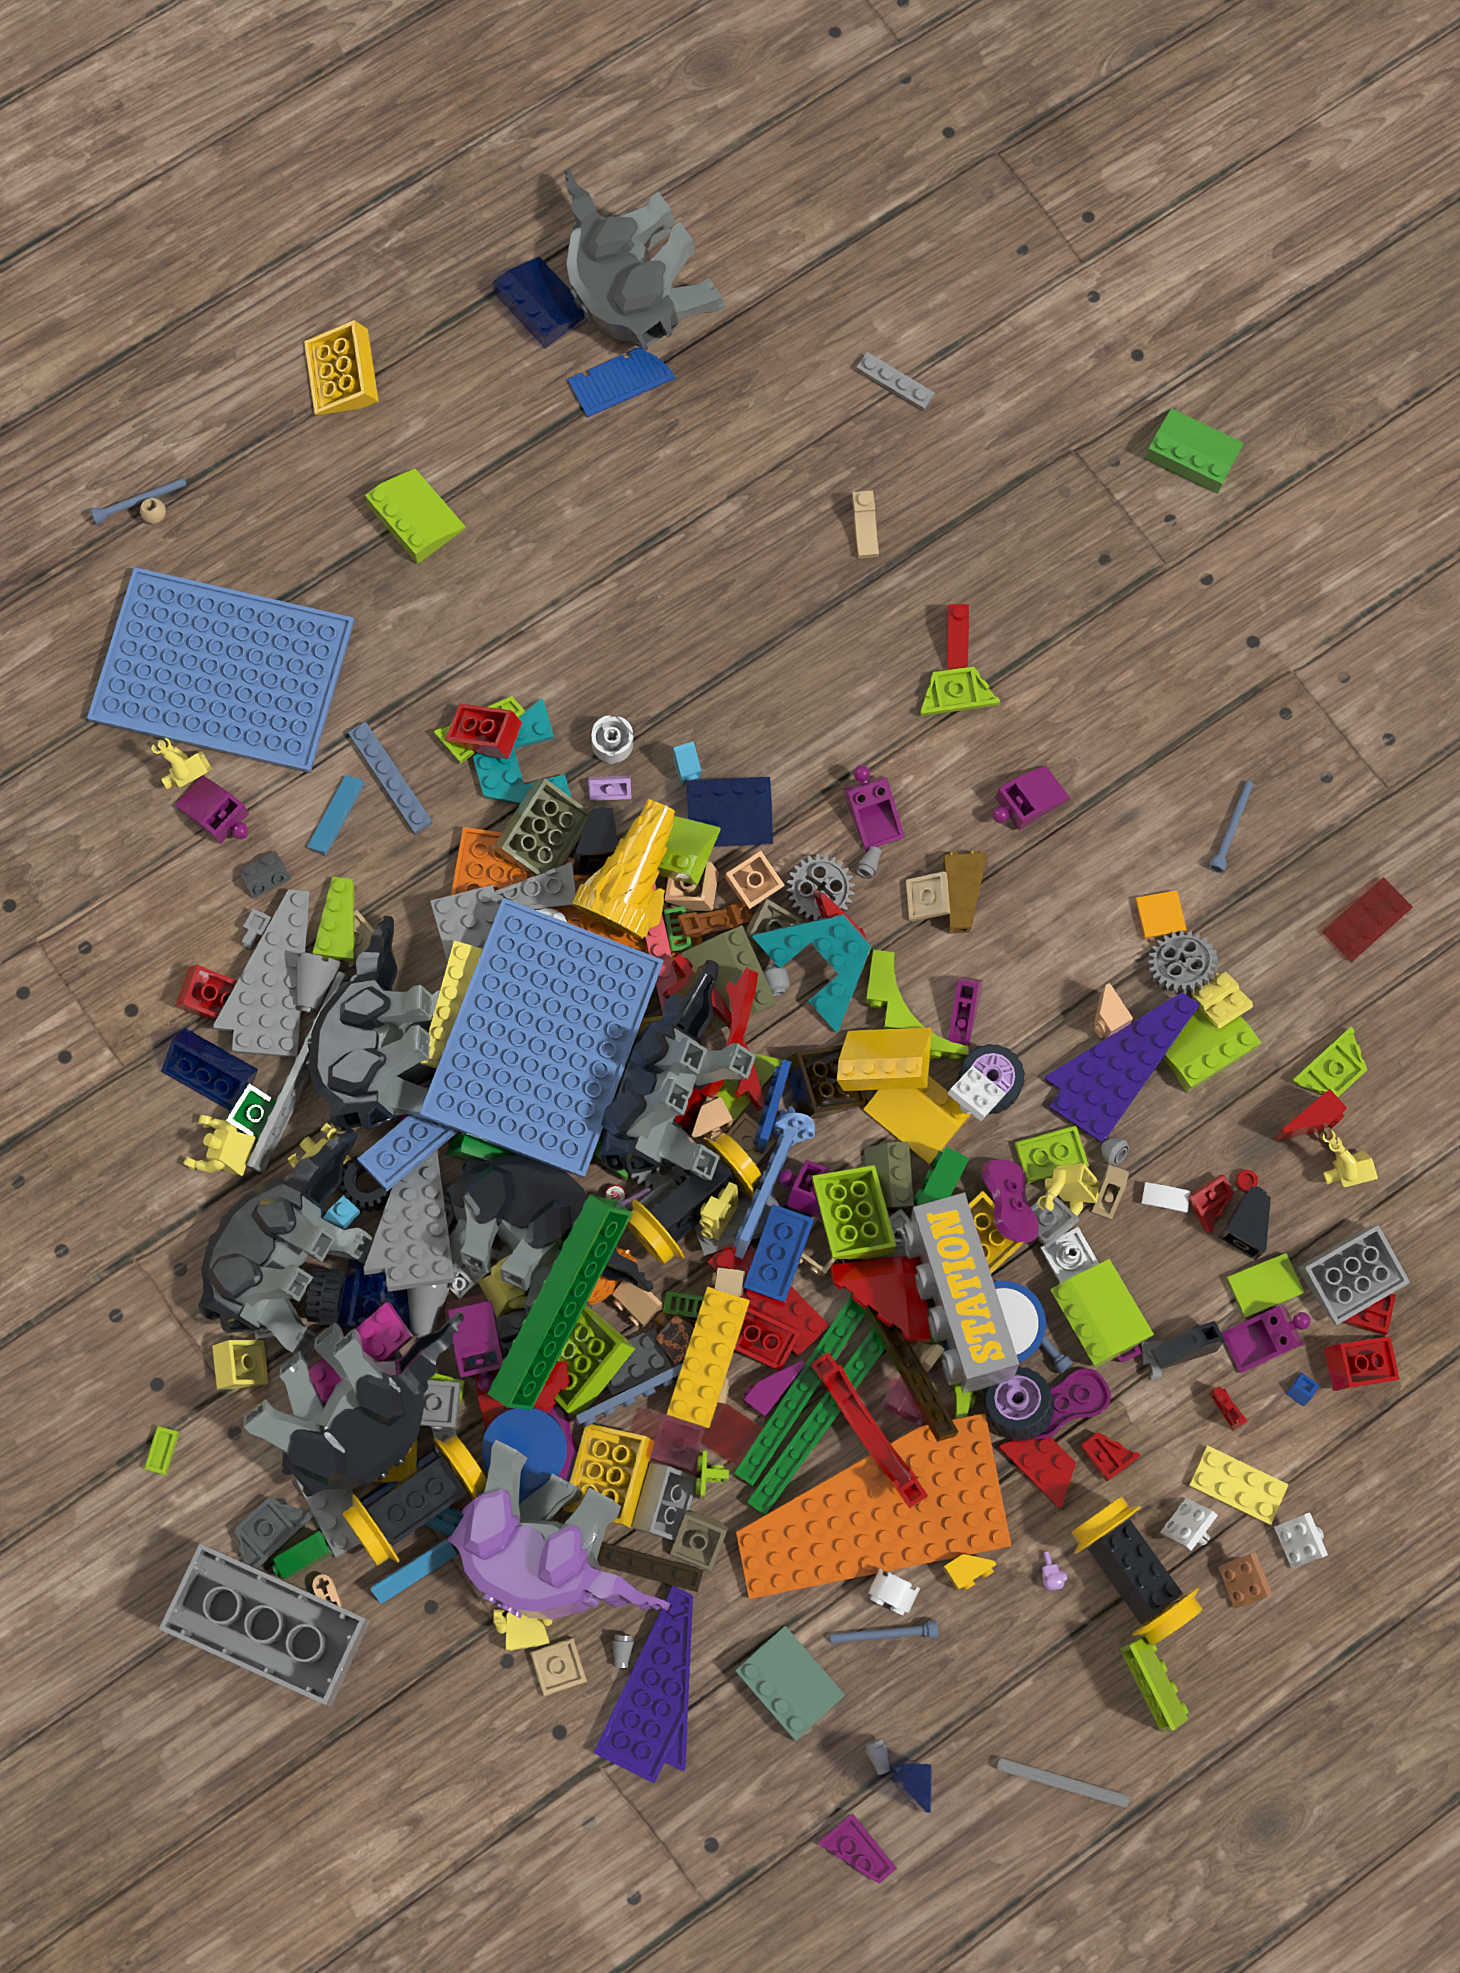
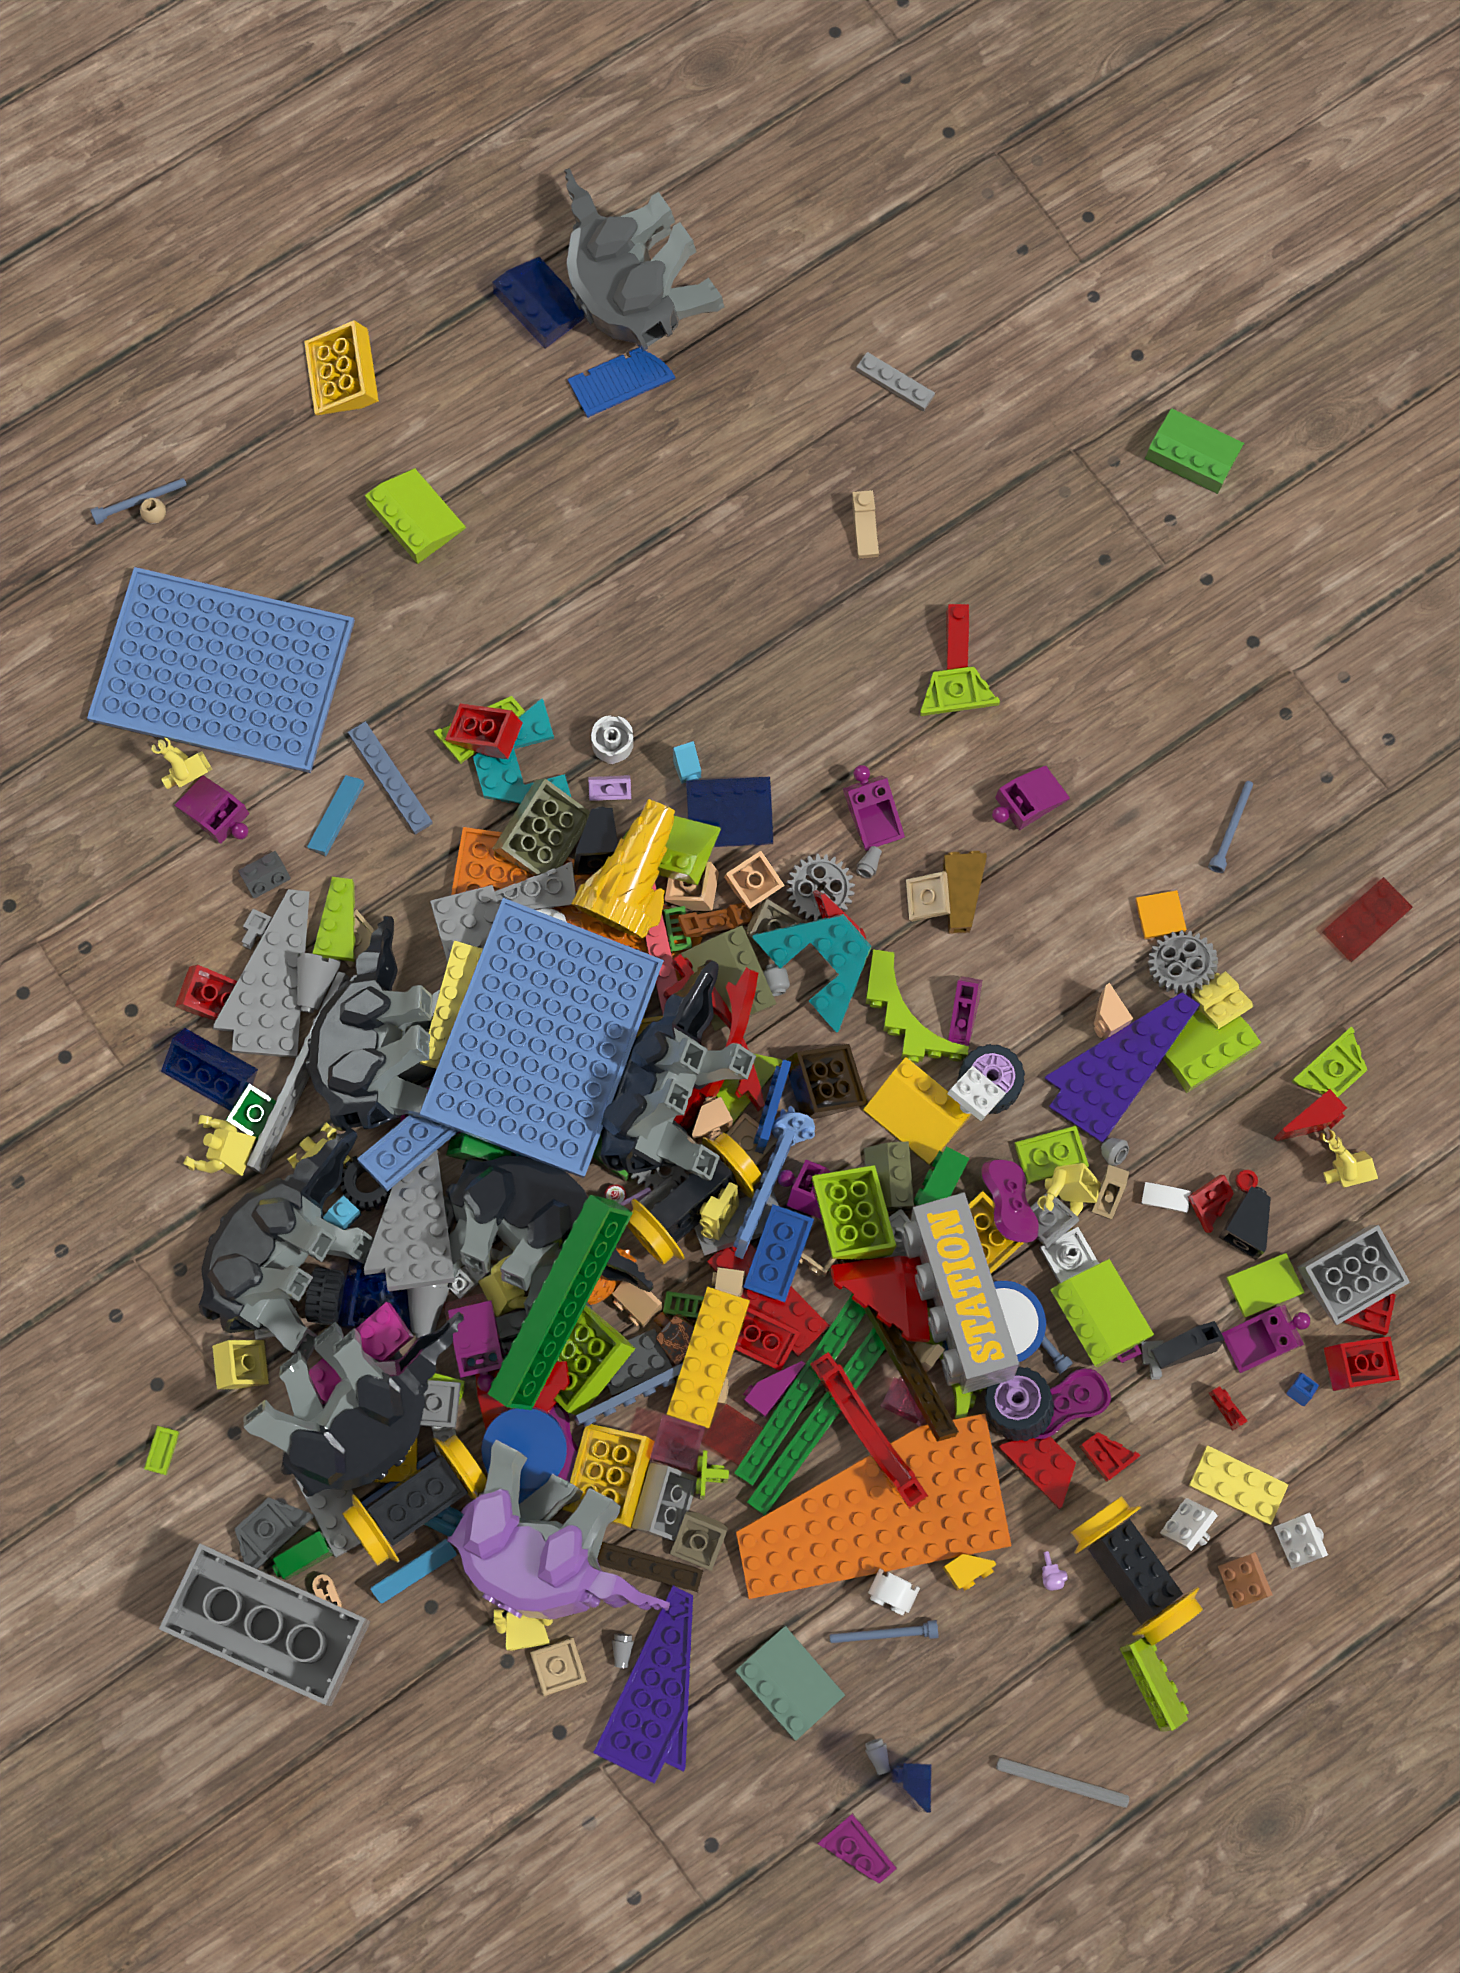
yellow slope [837,1027,932,1091] -> none

